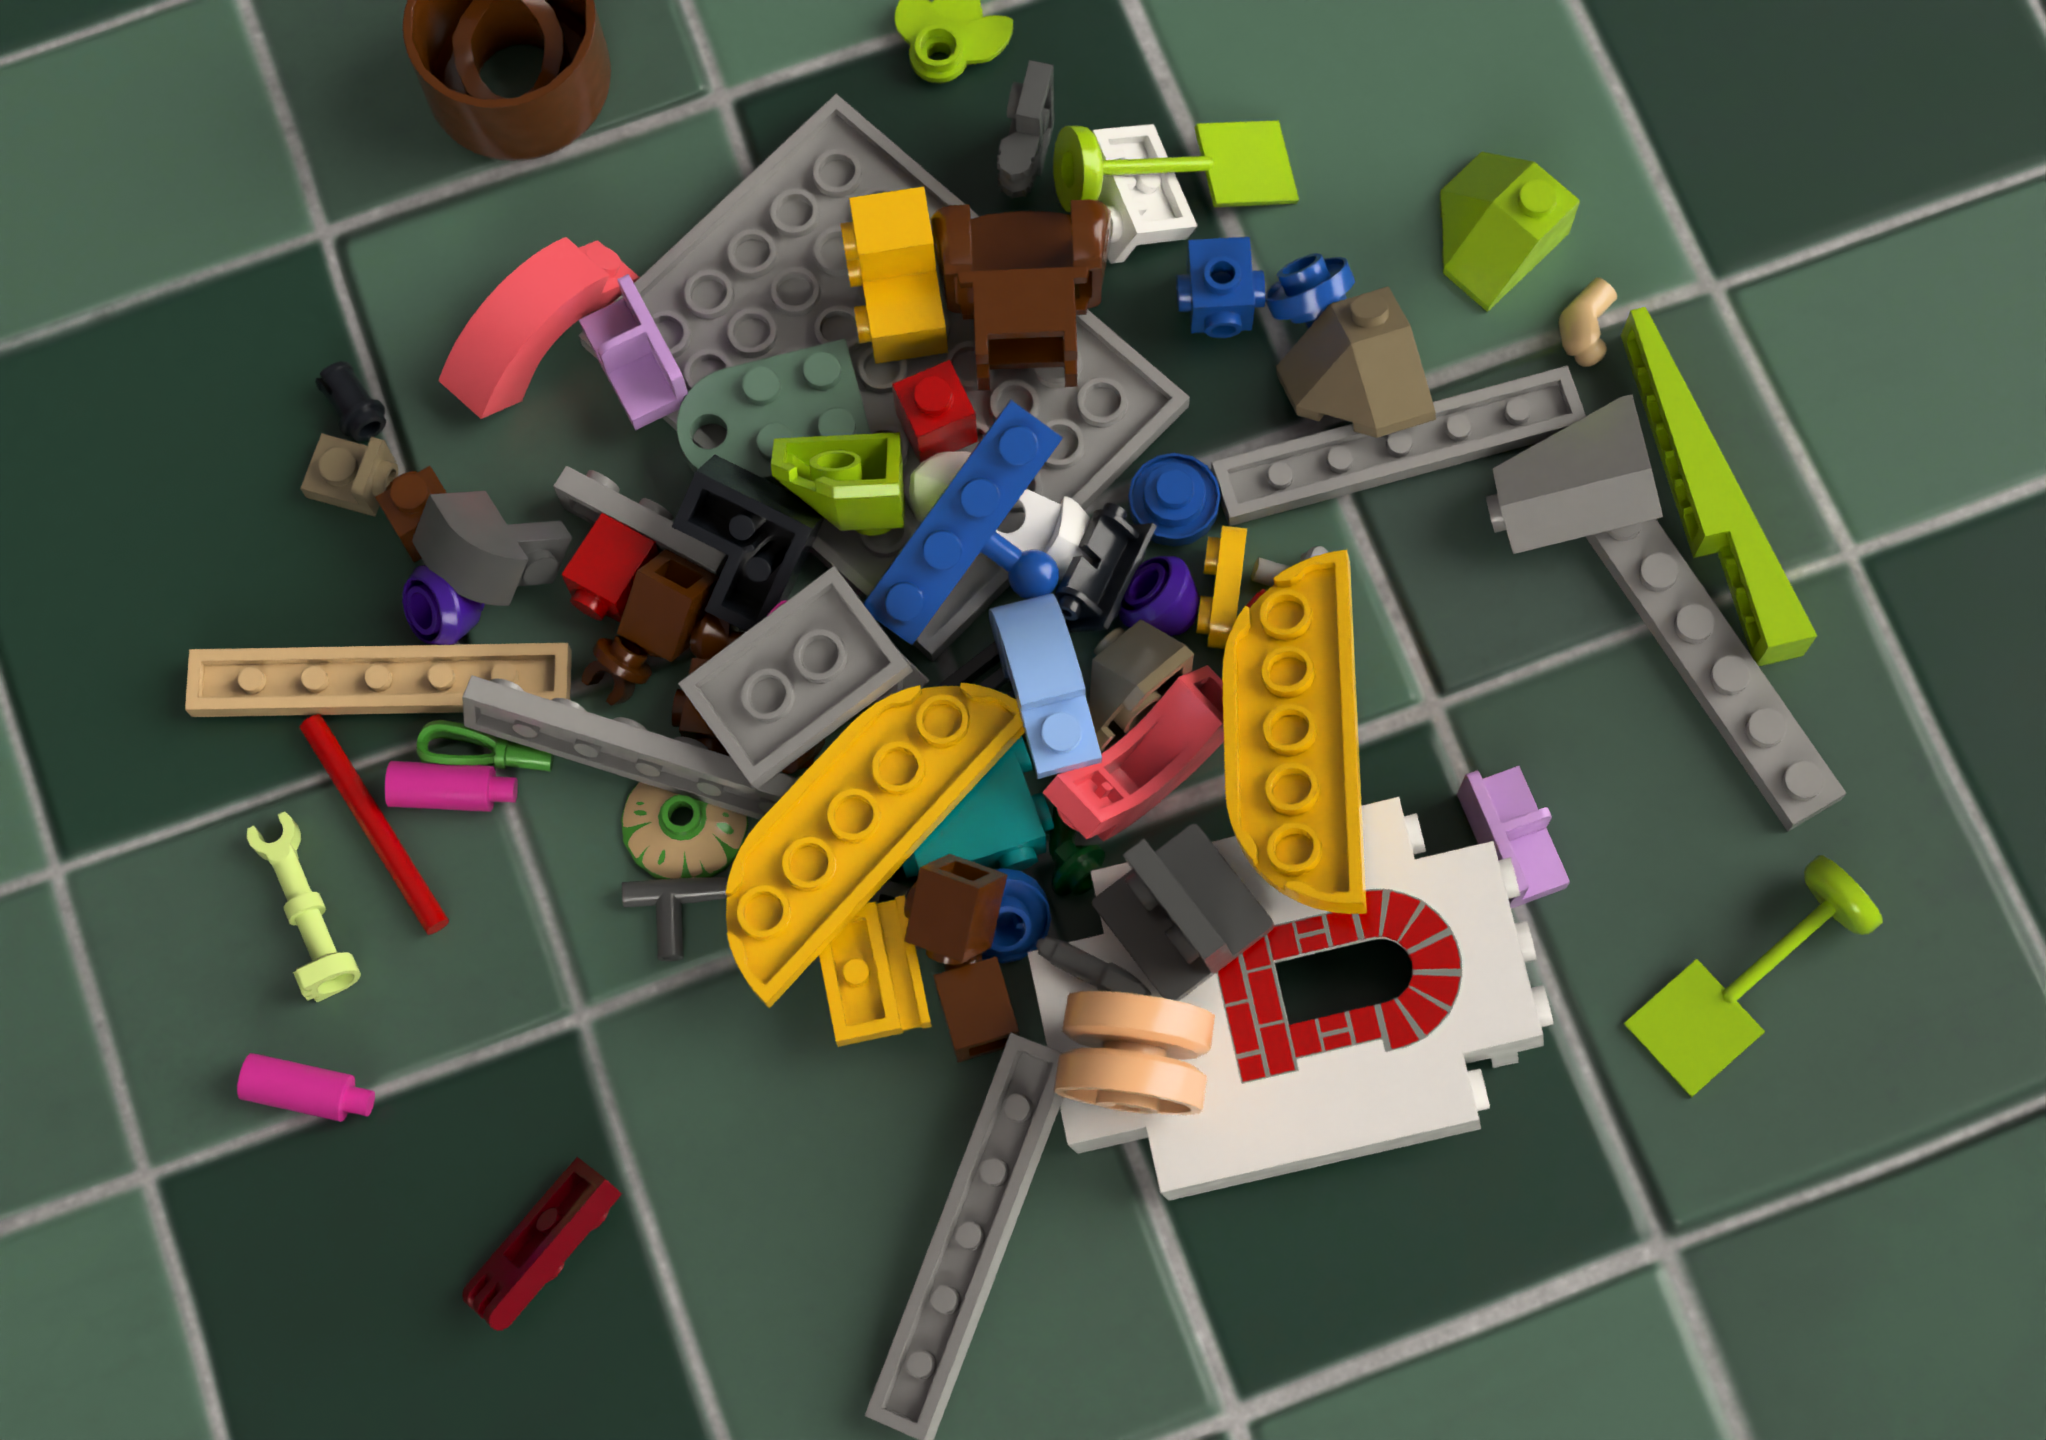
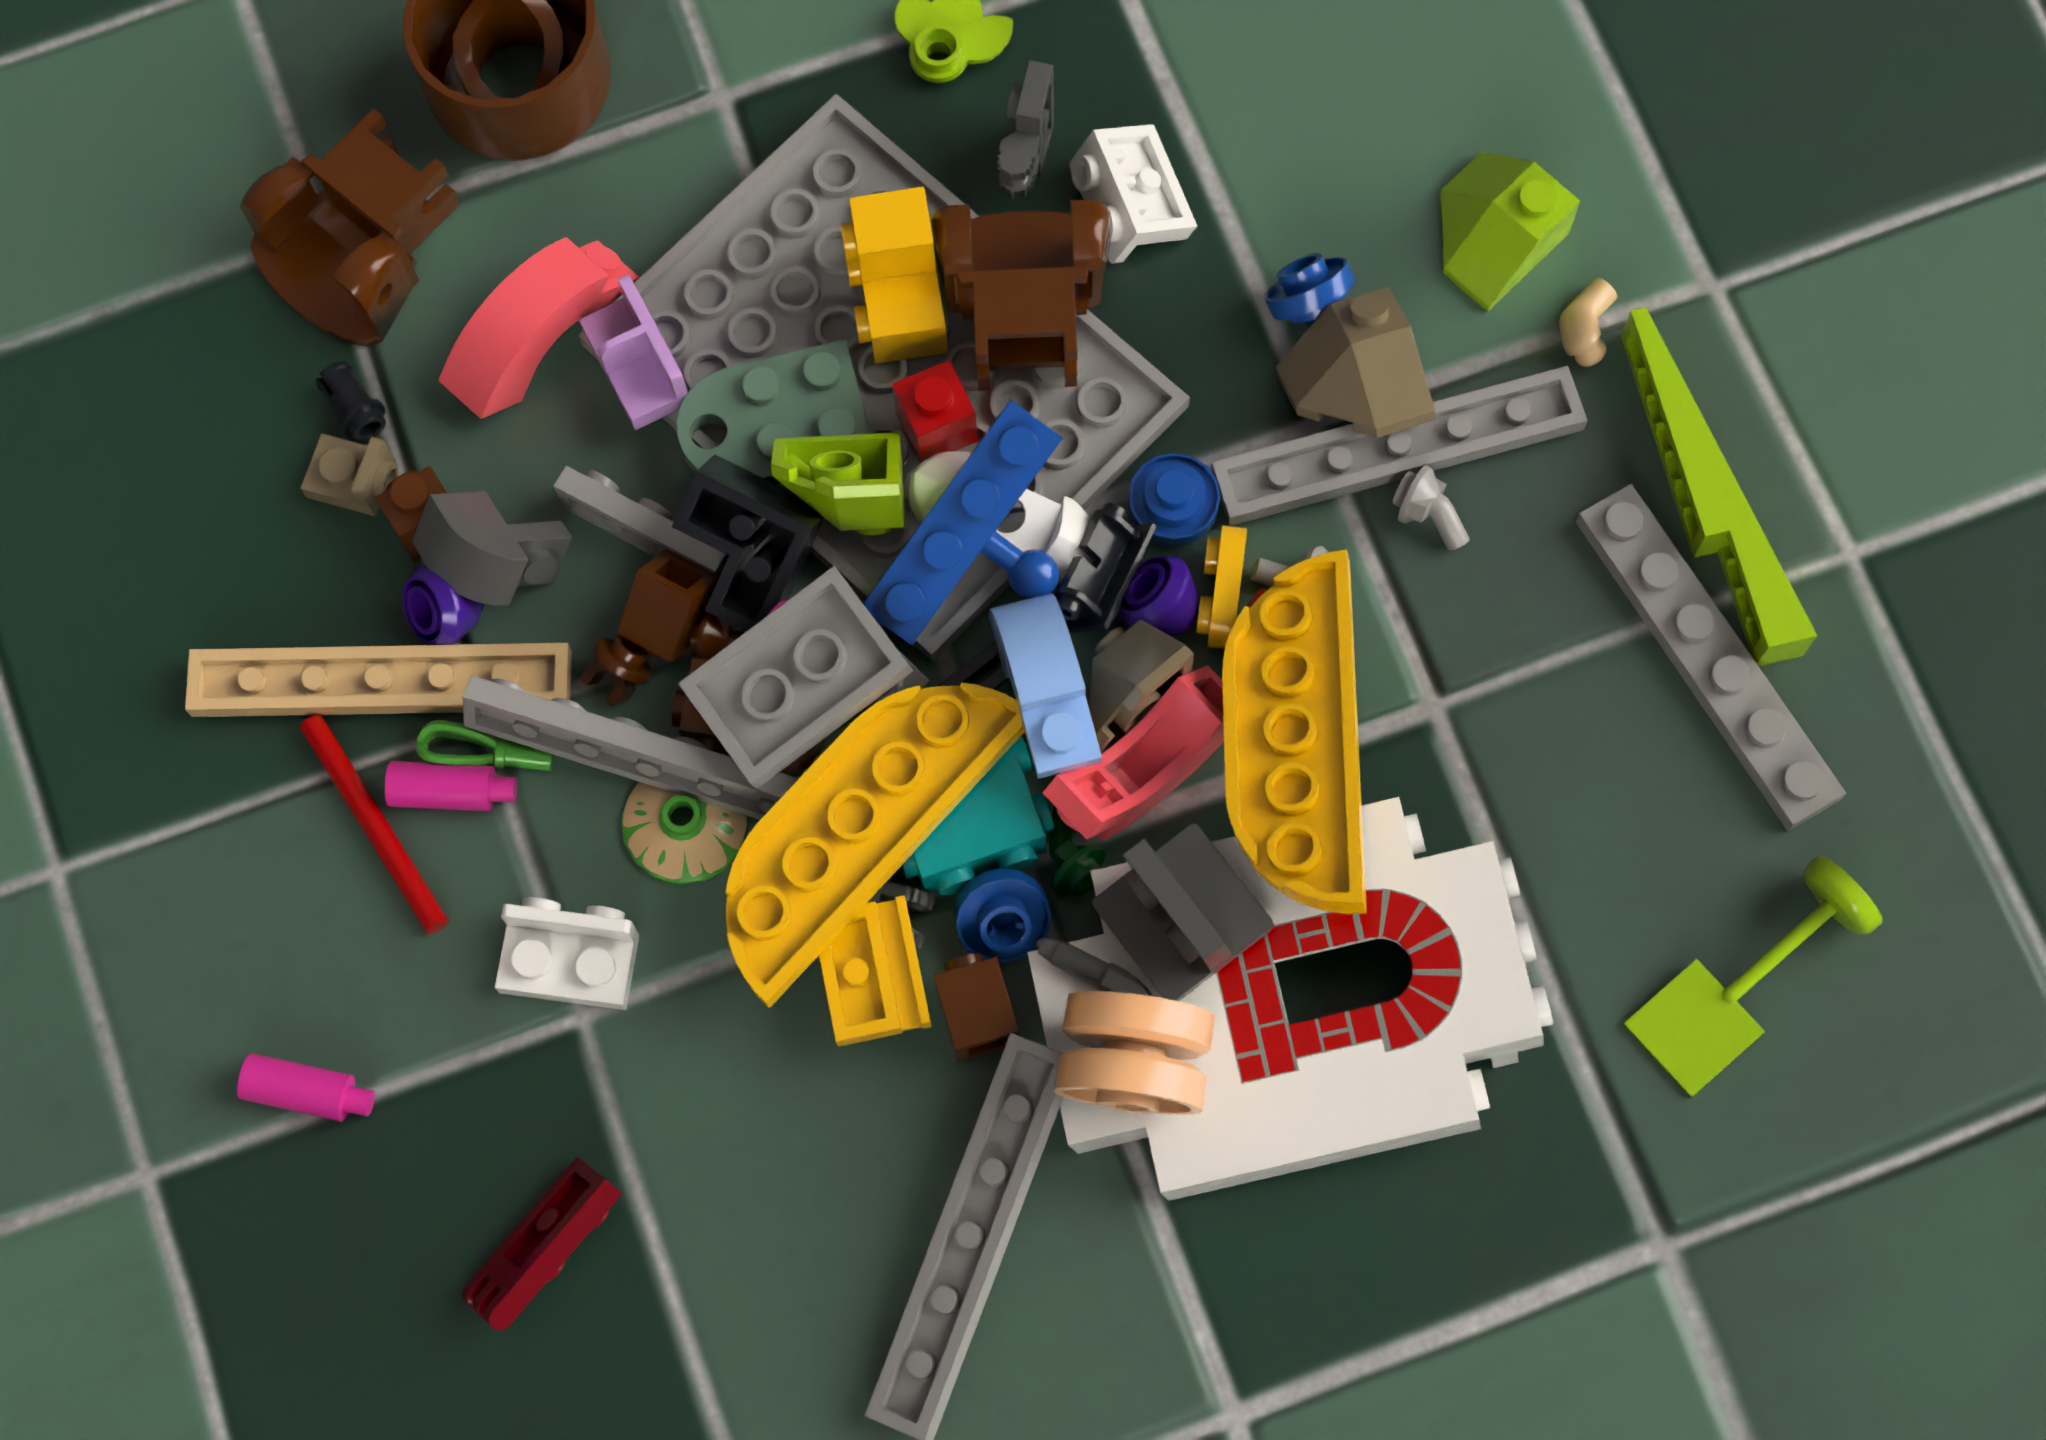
yellowish green piece [247,811,361,1003] -> none
red brick [561,513,660,622] -> none
dark grey piece [622,877,728,962] -> none
reddish brown brick [904,854,1008,965] -> none
lime piece [1053,120,1299,212] -> none
blue brick [1176,237,1265,338] -> none
lavender panel [1457,766,1570,909] -> none
light grey slope [1486,394,1663,554] -> none
none -> reddish brown piece [240,108,460,347]
none -> white bracket [495,897,640,1010]
none -> light grey plate [1393,465,1470,551]

